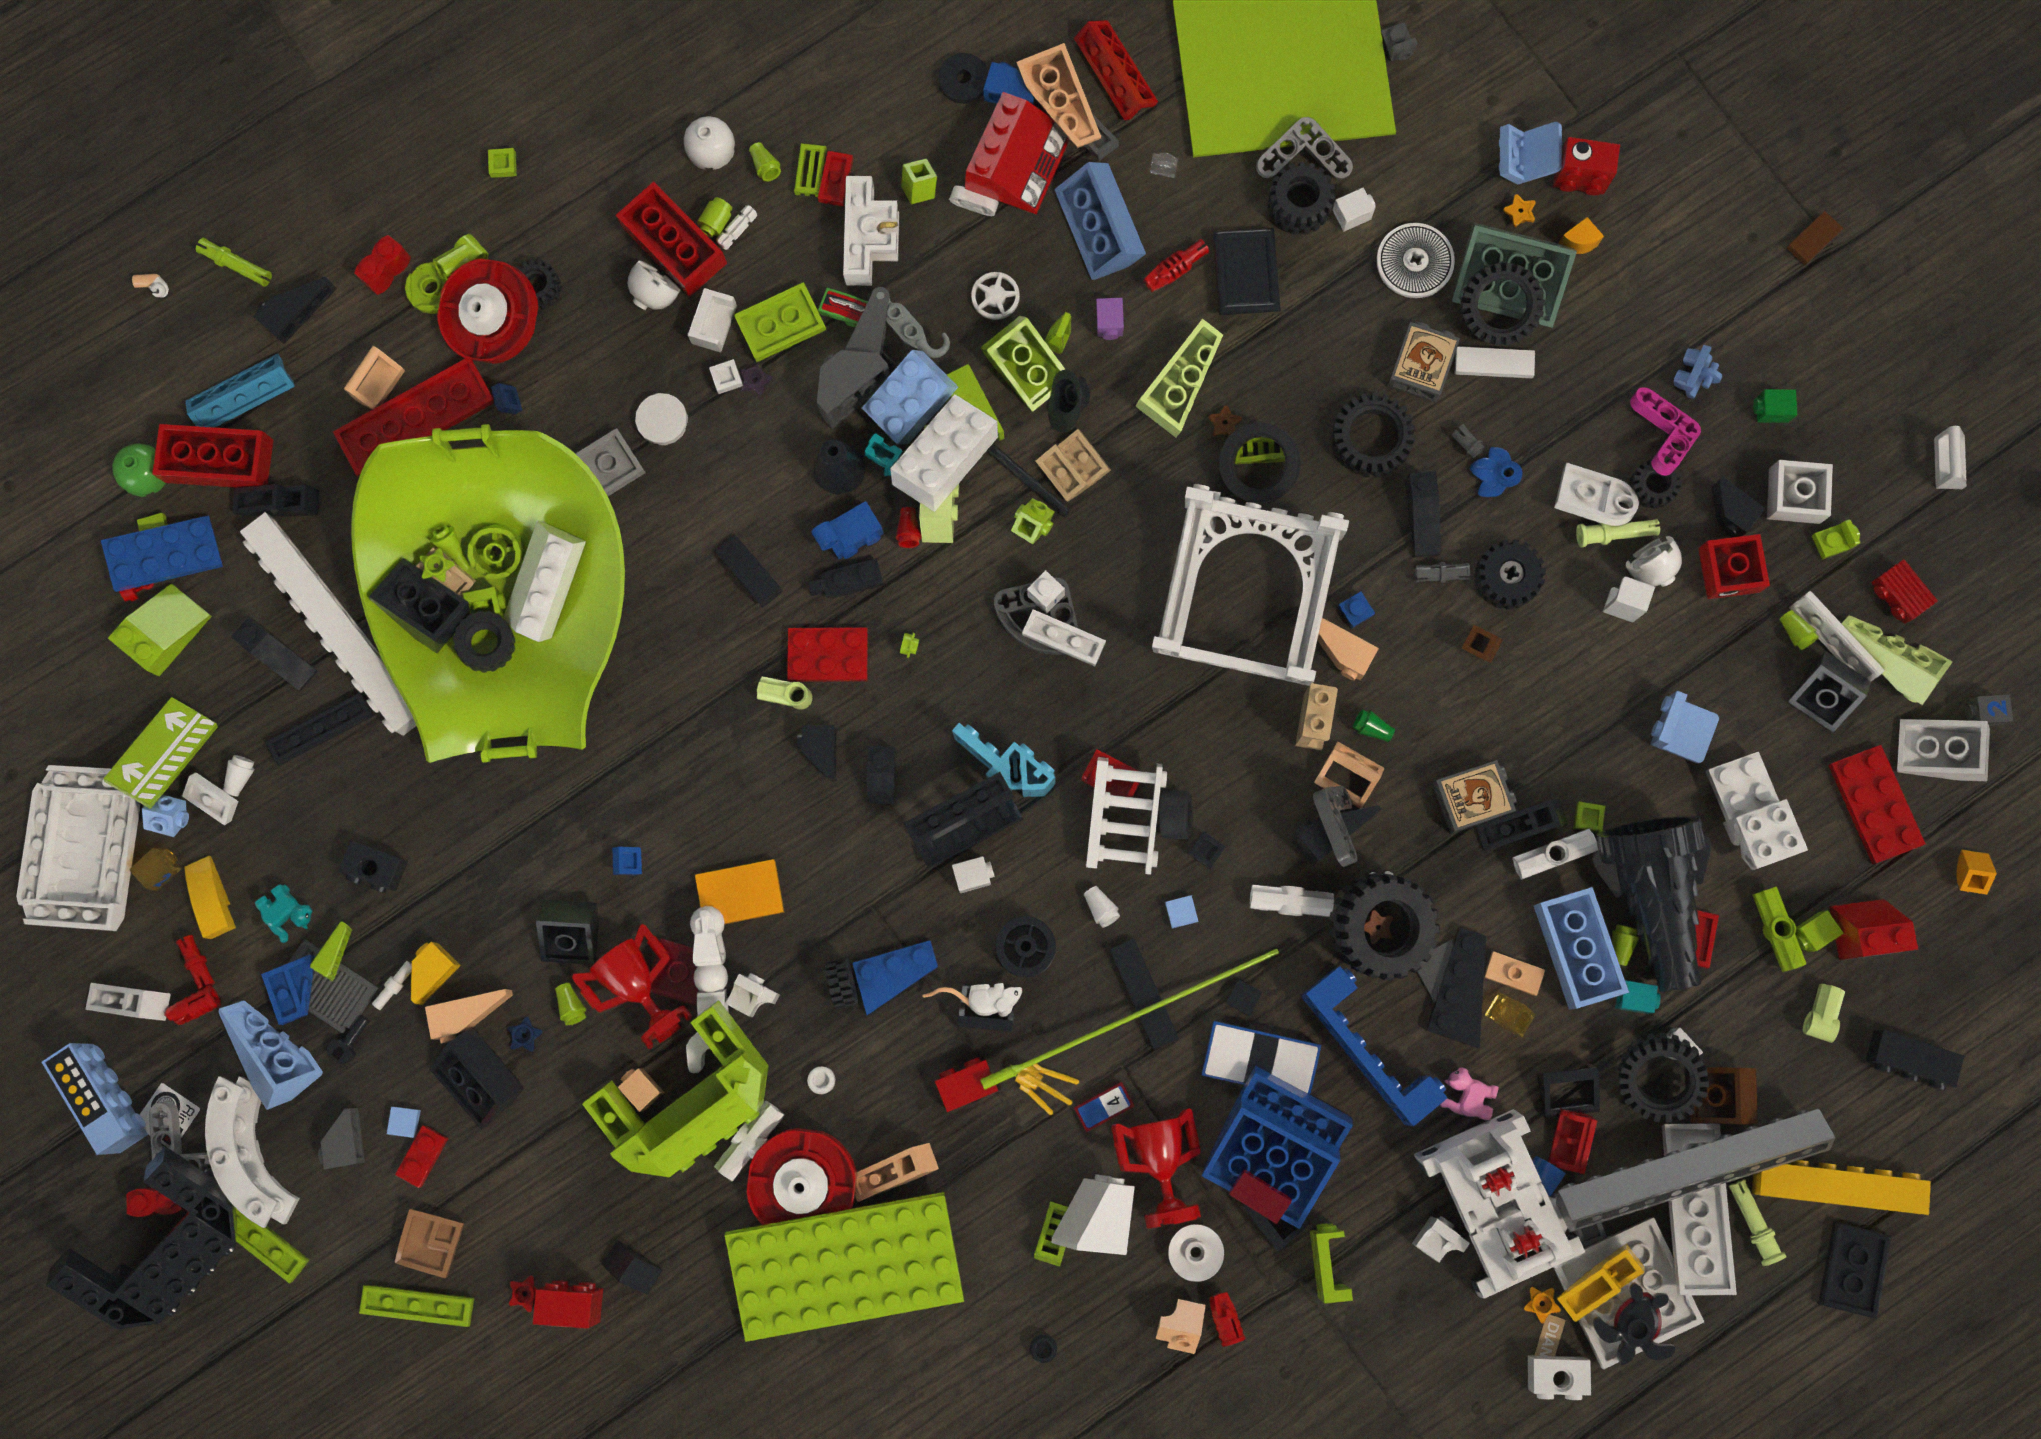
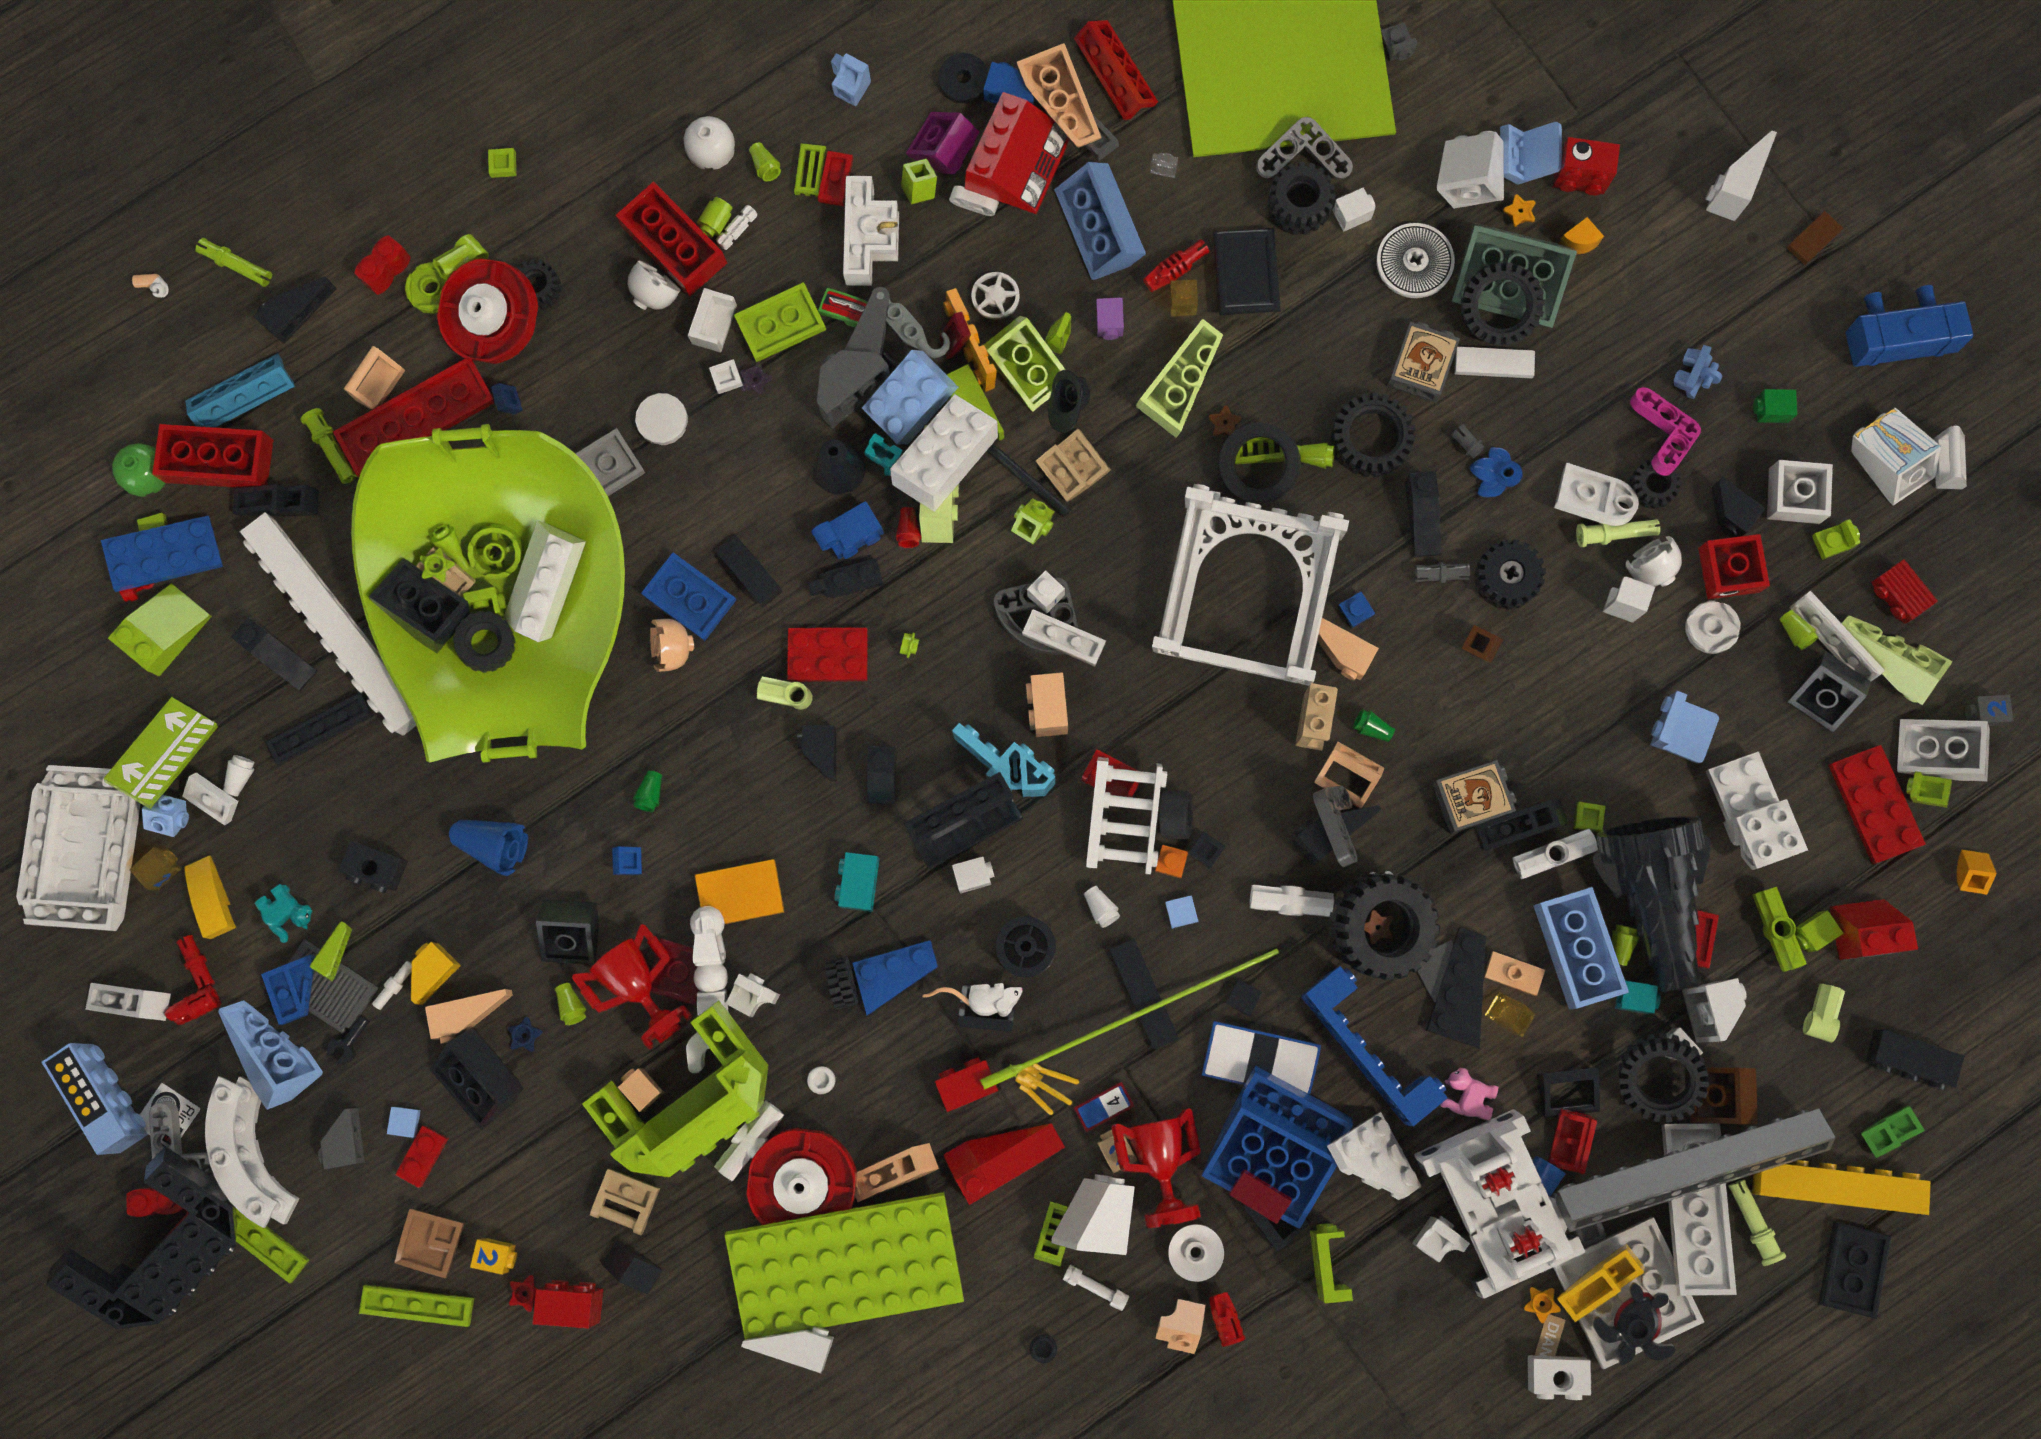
none -> lime pin [300,408,357,484]
none -> blue cone [449,819,528,876]
none -> yellow brick [470,1238,517,1275]
none -> tan plate [590,1168,660,1235]
none -> green cone [633,771,662,812]
none -> blue plate [641,552,736,641]
none -> light nougat cylinder [650,619,694,672]
none -> white slope [741,1326,834,1373]
none -> light blue brick [831,53,871,107]
none -> teal brick [835,852,880,912]
none -> magenta slope [906,112,980,174]
none -> dark red tile [939,312,971,359]
none -> light orange wing [943,288,997,392]
none -> red wedge [943,1123,1065,1205]
none -> light nougat brick [1026,673,1068,737]
none -> white bar [1063,1265,1129,1311]
none -> tan brick [1098,1129,1138,1174]
none -> orange plate [1155,845,1188,878]
none -> clear yellow brick [1169,280,1198,316]
none -> lime cone [1297,443,1335,469]
none -> white plate [1327,1112,1421,1200]
none -> white slope [1437,131,1504,208]
none -> white slope [1682,978,1747,1043]
none -> white tile [1685,601,1740,654]
none -> white slope [1705,131,1777,221]
none -> blue piece [1846,285,1973,367]
none -> white slope [1851,408,1941,506]
none -> bright green slope [1861,1105,1925,1158]
none -> lime bracket [1907,771,1952,808]

